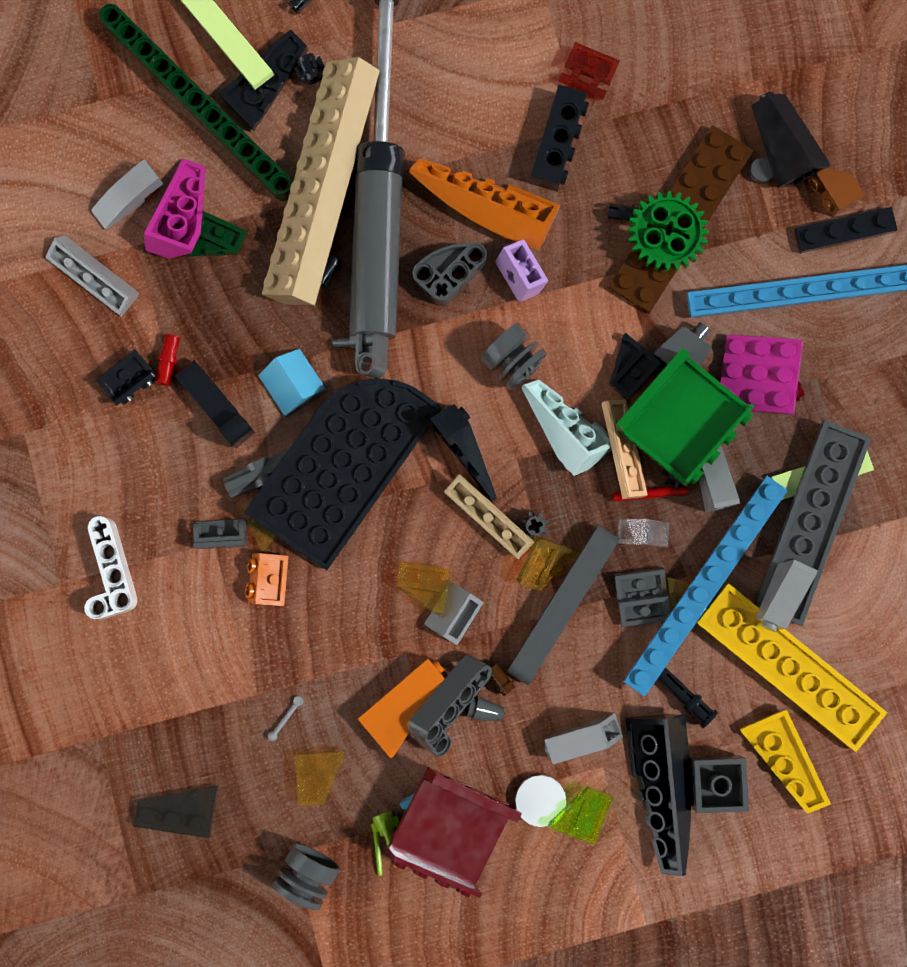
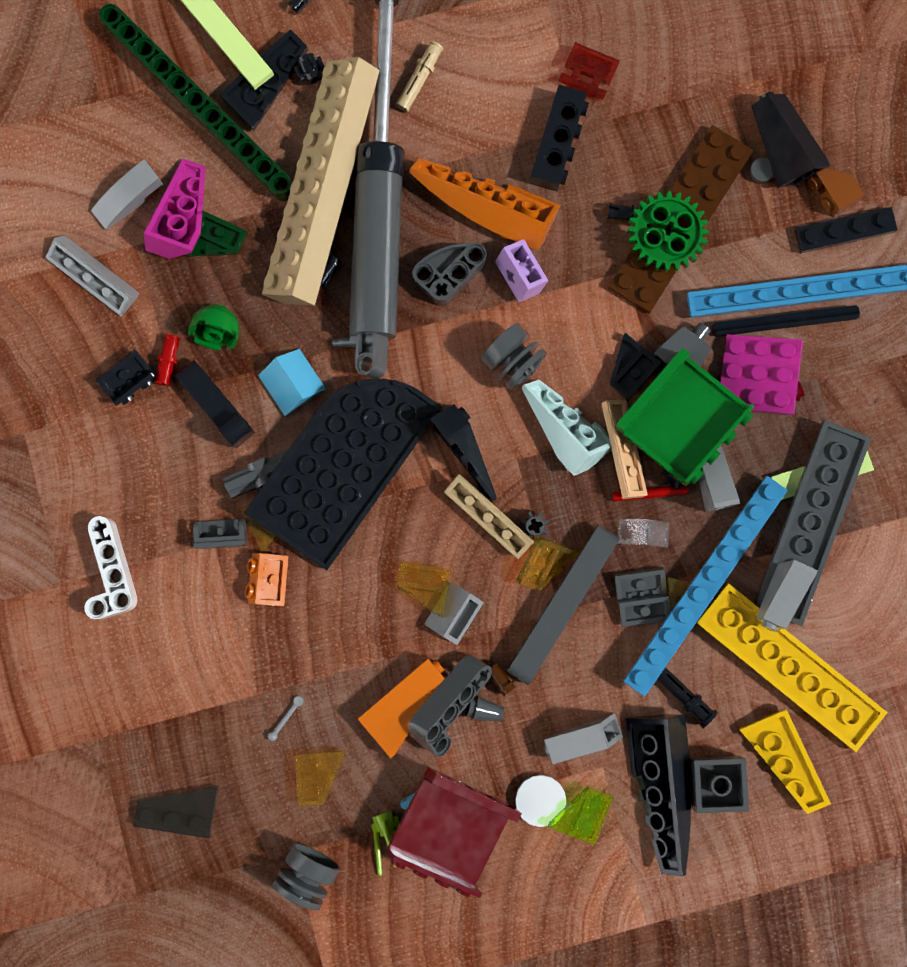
none -> green cylinder [188,304,240,351]
none -> tan pin [395,41,444,113]
none -> black axle [712,305,860,337]

